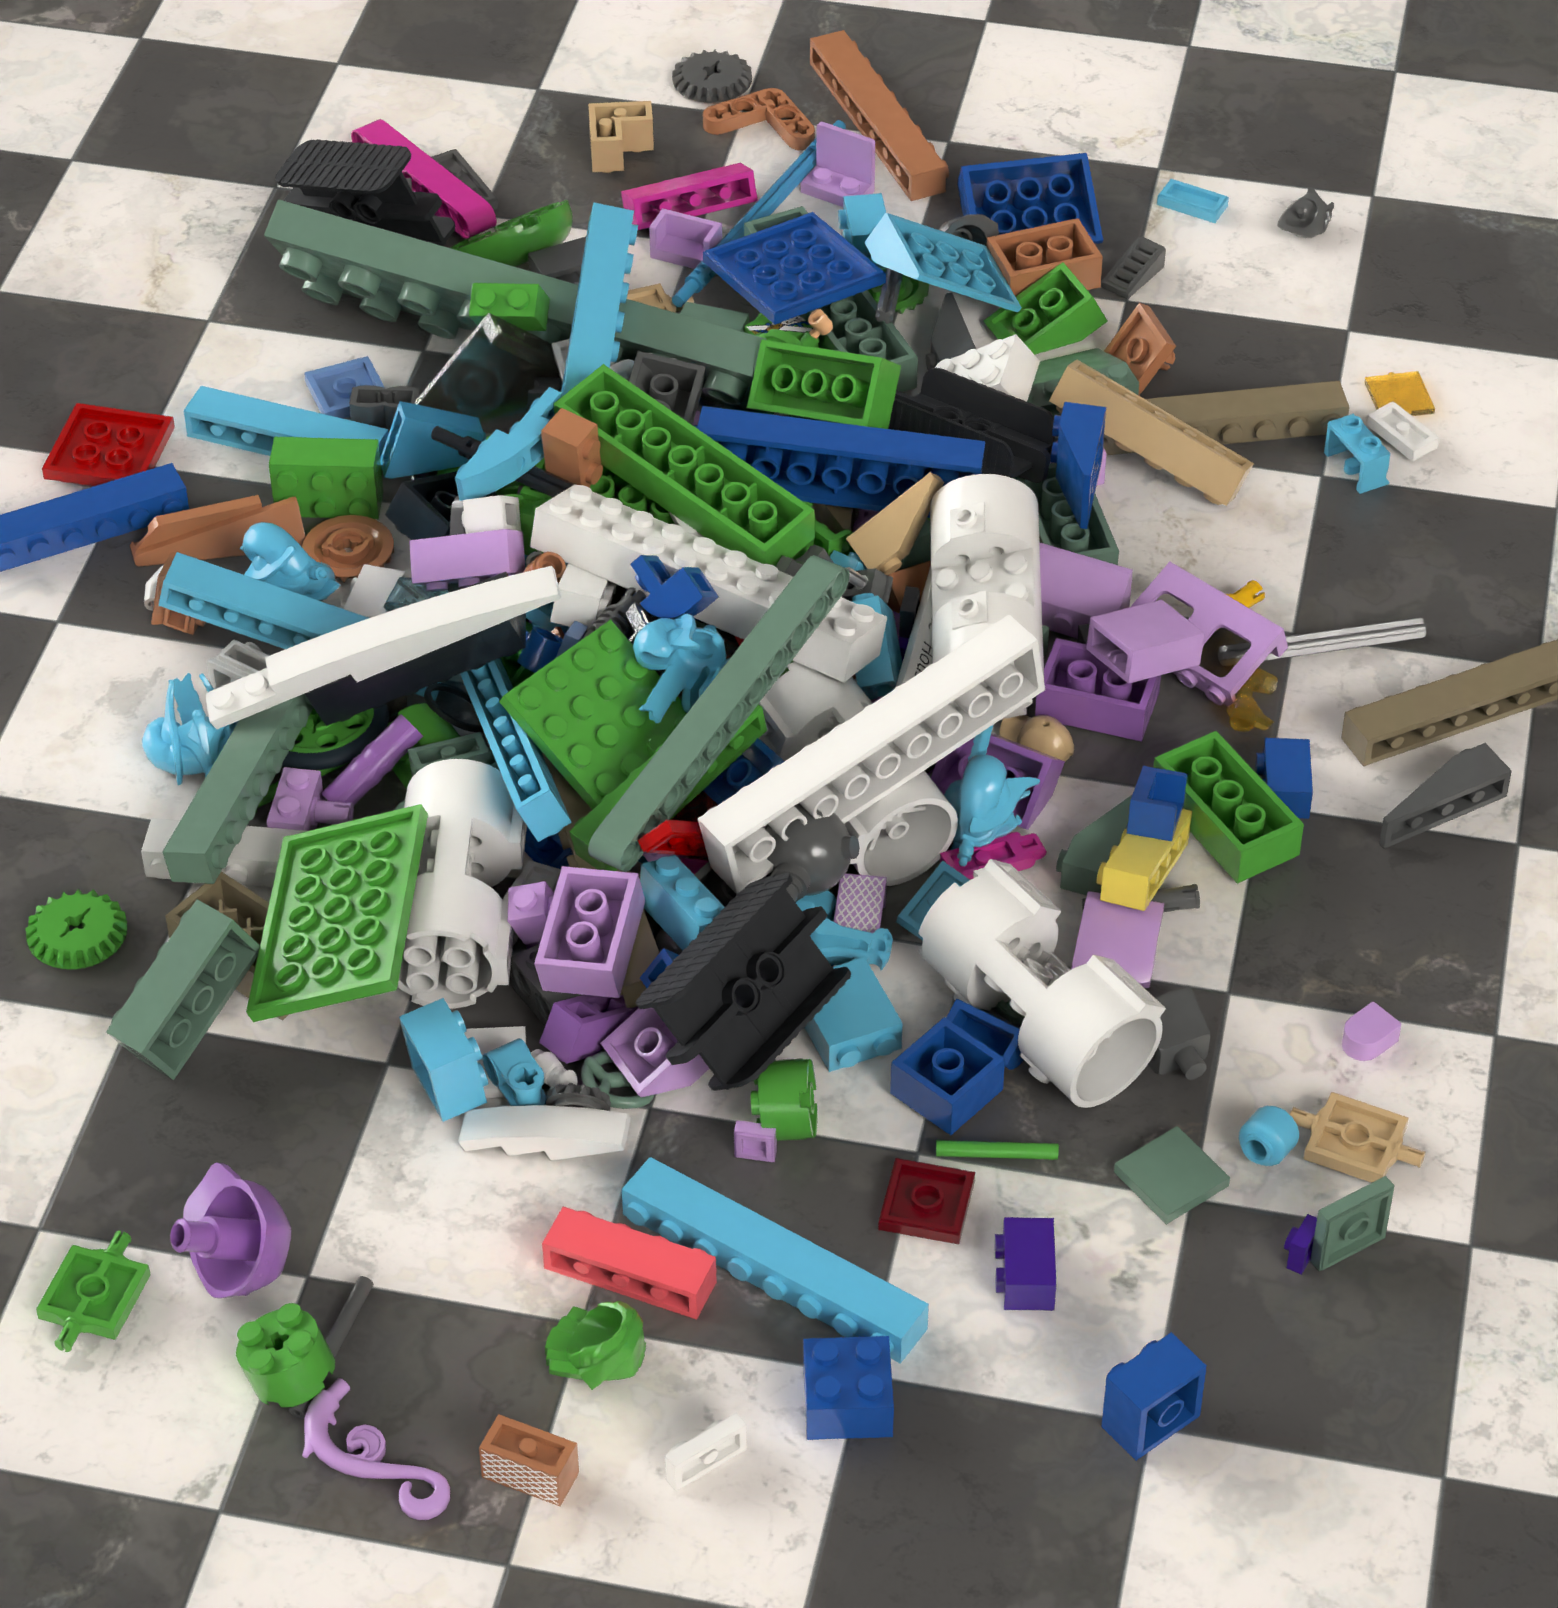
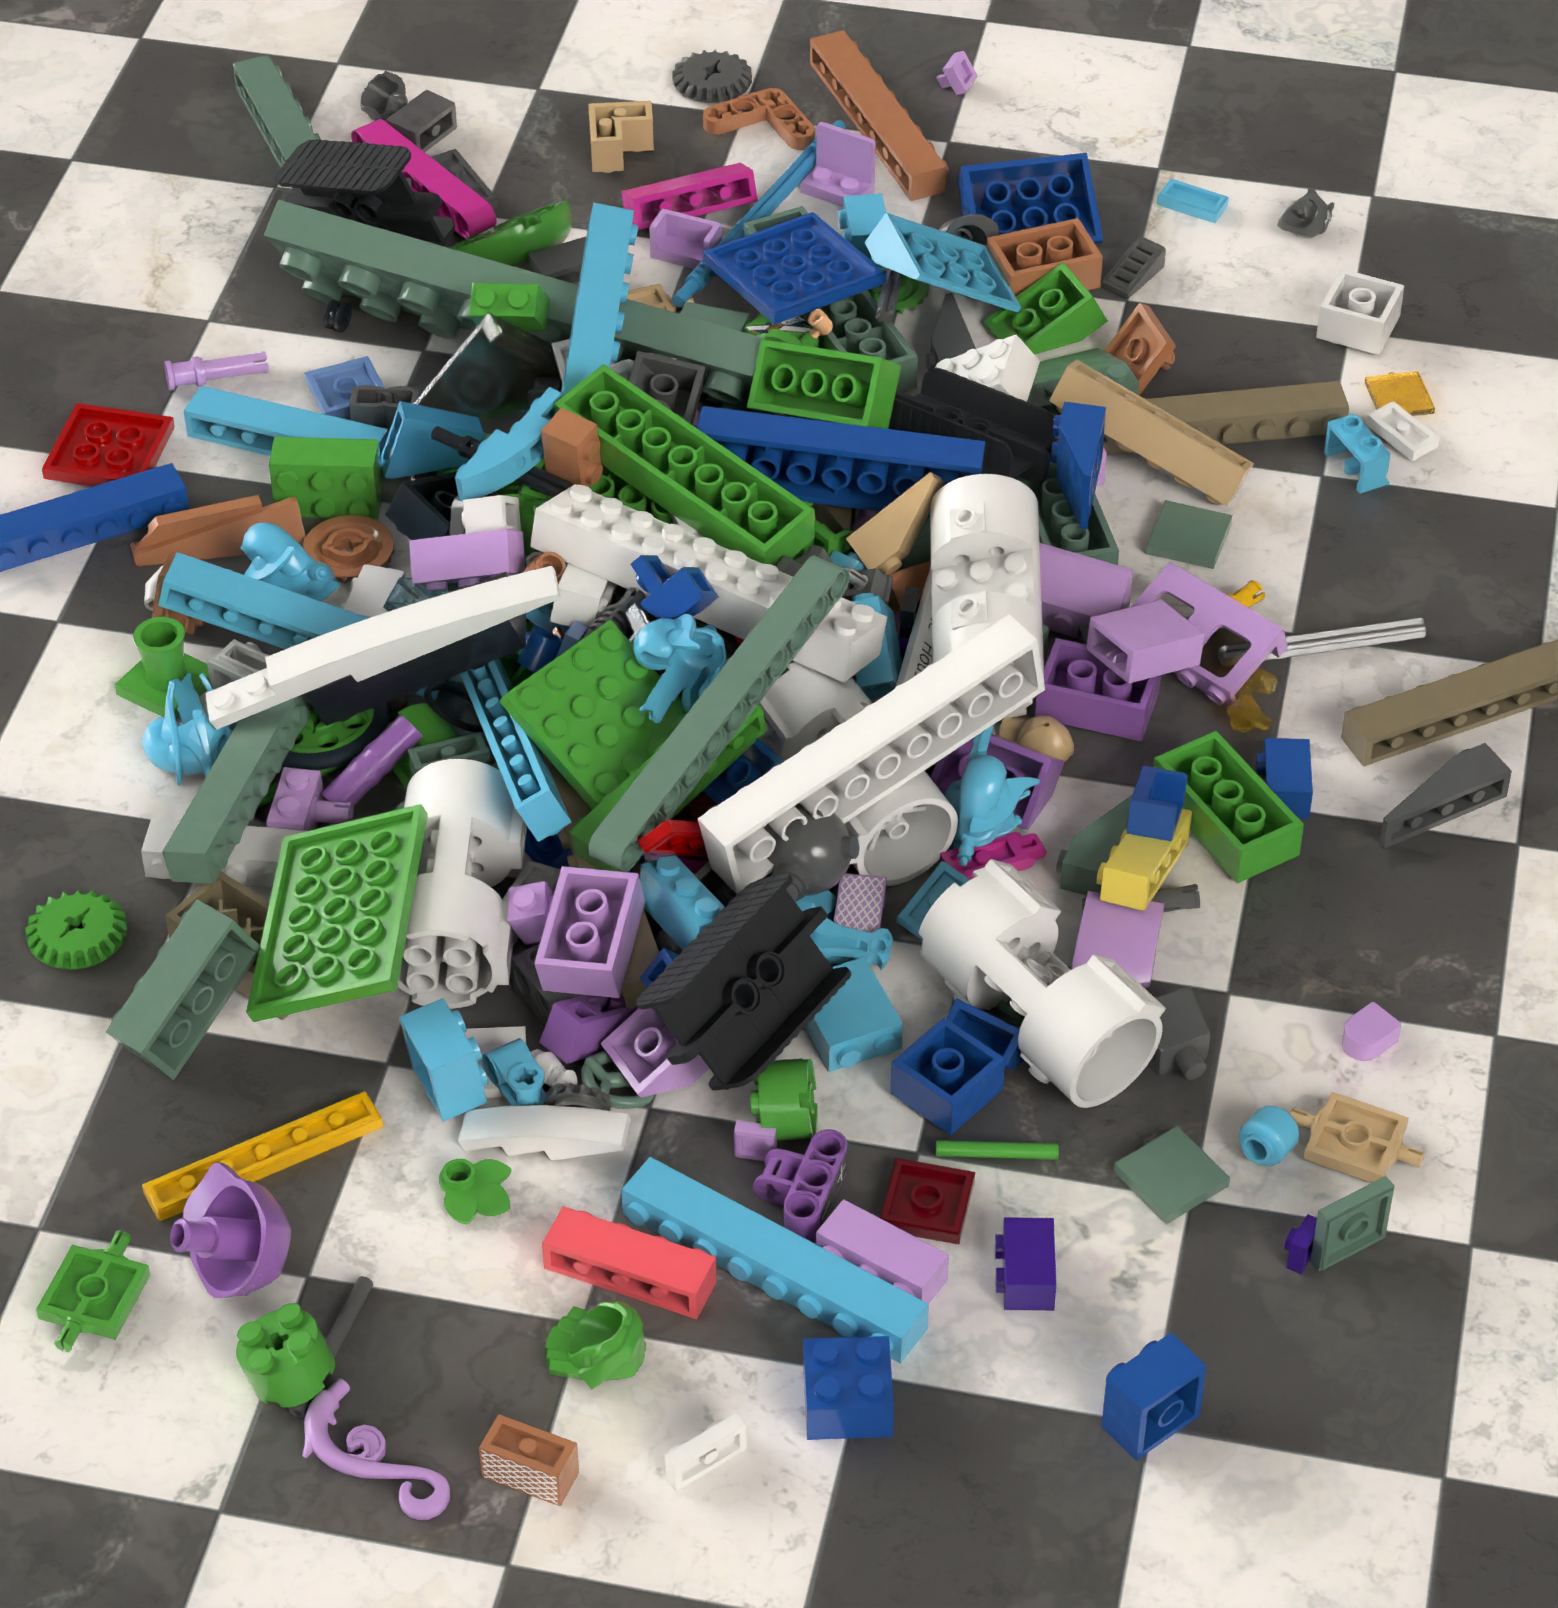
none -> bright green plant [115,617,210,719]
none -> yellow tile [142,1091,383,1221]
none -> lavender pin [164,351,269,391]
none -> sand green brick [233,55,321,189]
none -> black bush [323,300,352,332]
none -> dark grey hair [360,71,408,121]
none -> flat silver brick [386,89,457,152]
none -> bright green plate [439,1159,512,1225]
none -> medium lavender beam [753,1129,847,1242]
none -> lavender brick [816,1199,949,1304]
none -> lavender tile [936,51,977,95]
none -> sand green tile [1146,500,1233,569]
none -> white brick [1316,269,1404,355]

